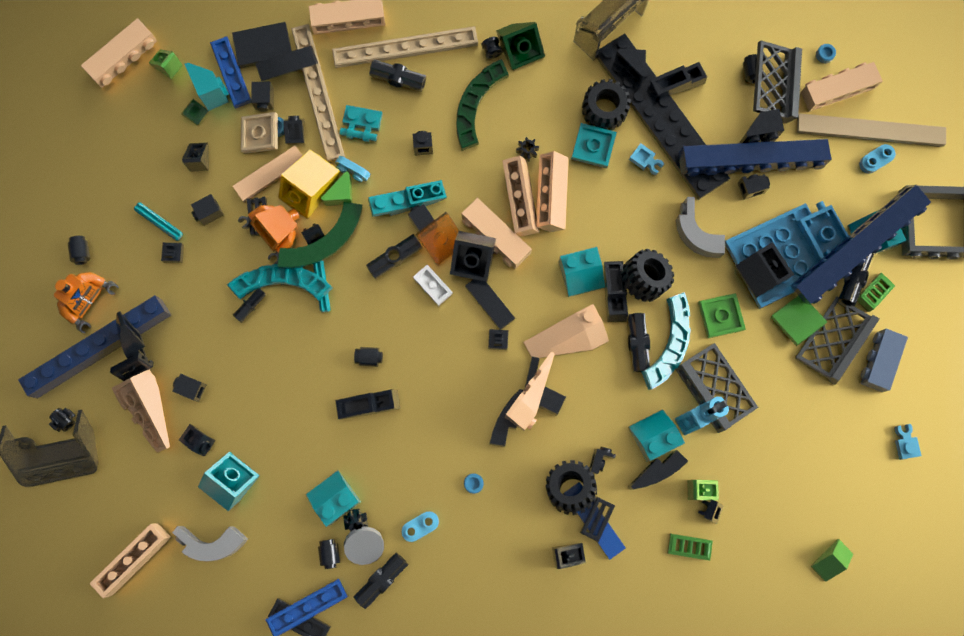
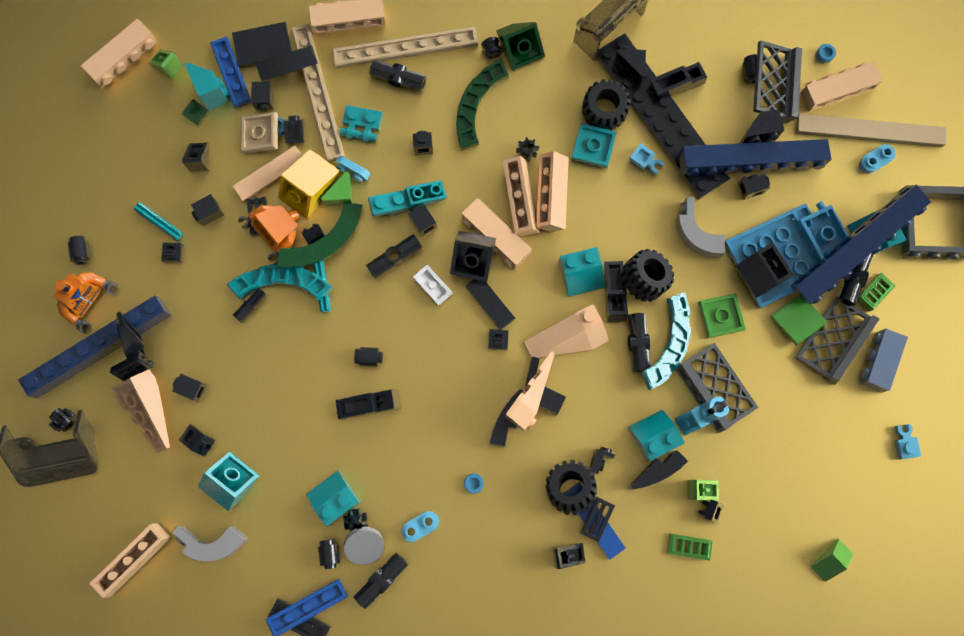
clear orange tile [415,212,459,265] -> none

